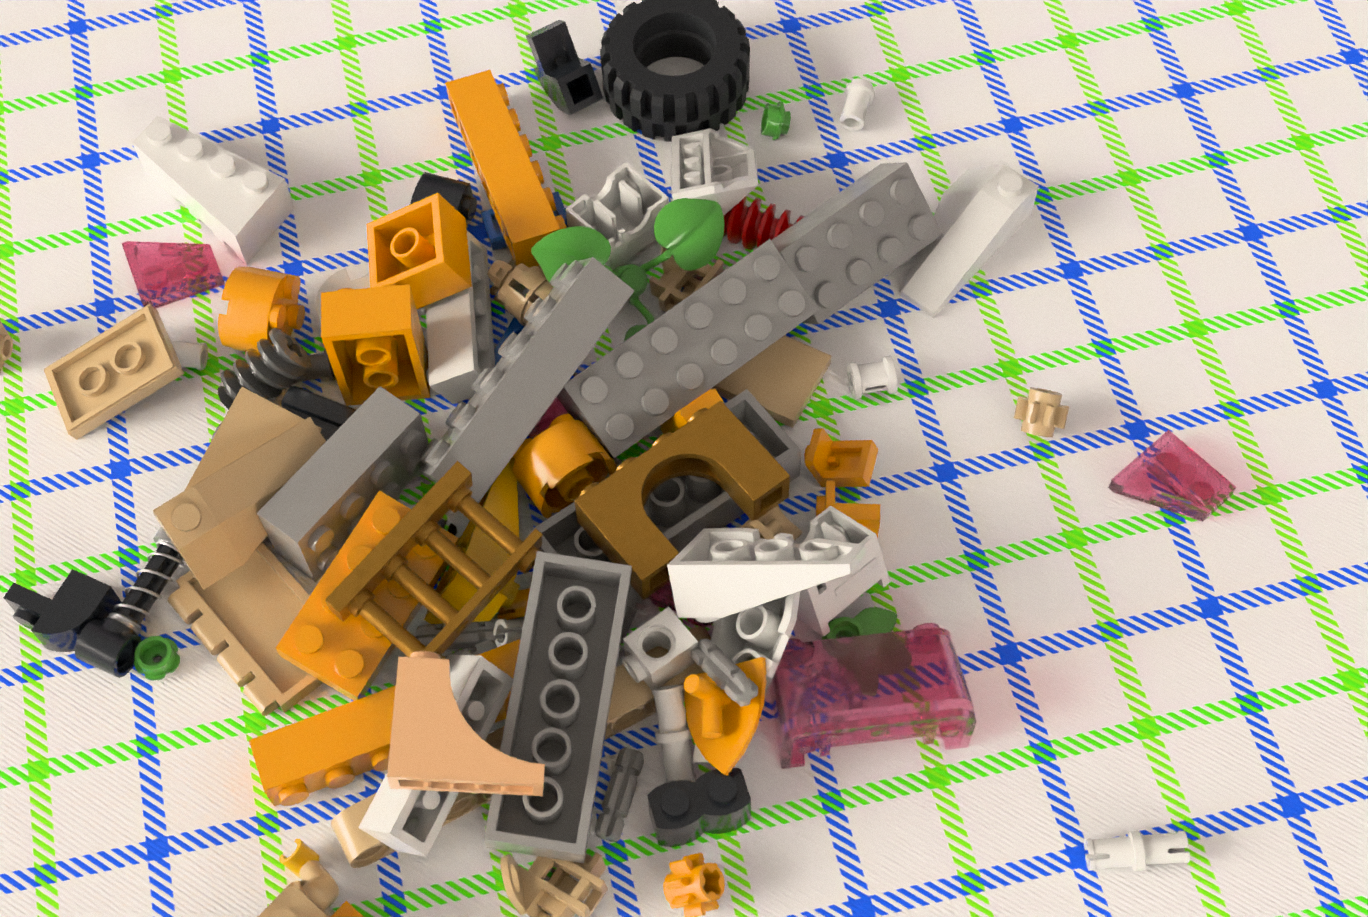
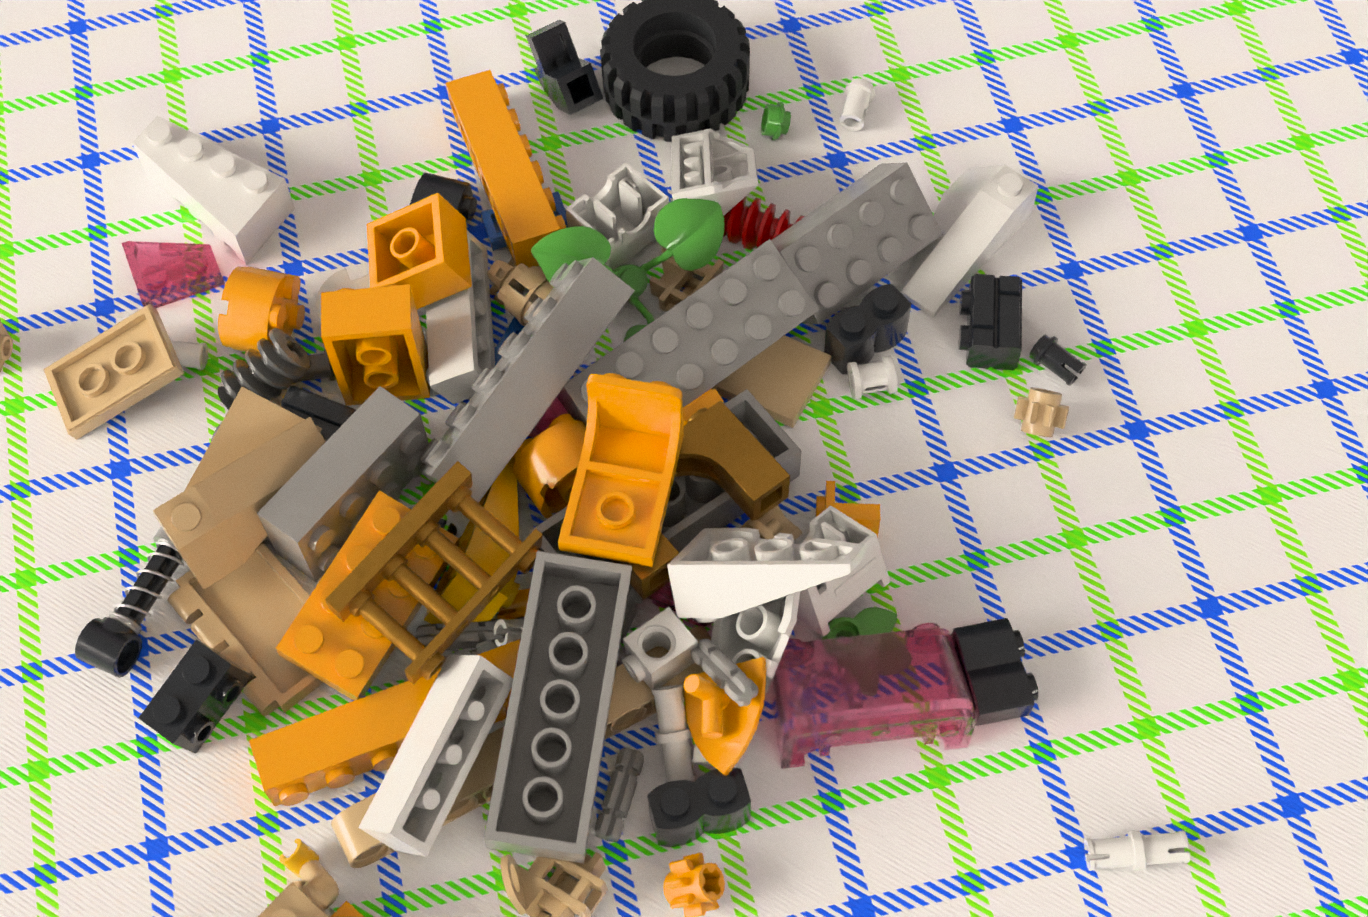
black brick [3,569,122,652] -> none
bright green plate [134,636,180,681] -> none
light nougat arch [387,651,545,796] -> none
light orange bracket [804,428,879,487] -> none
clear pink wing [1108,430,1236,522] -> none
none -> black brick [138,639,252,753]
none -> light orange bracket [558,373,684,567]
none -> black brick [824,284,912,375]
none -> black brick [949,618,1039,726]
none -> black brick [958,274,1022,370]
none -> black pin [1029,334,1087,386]

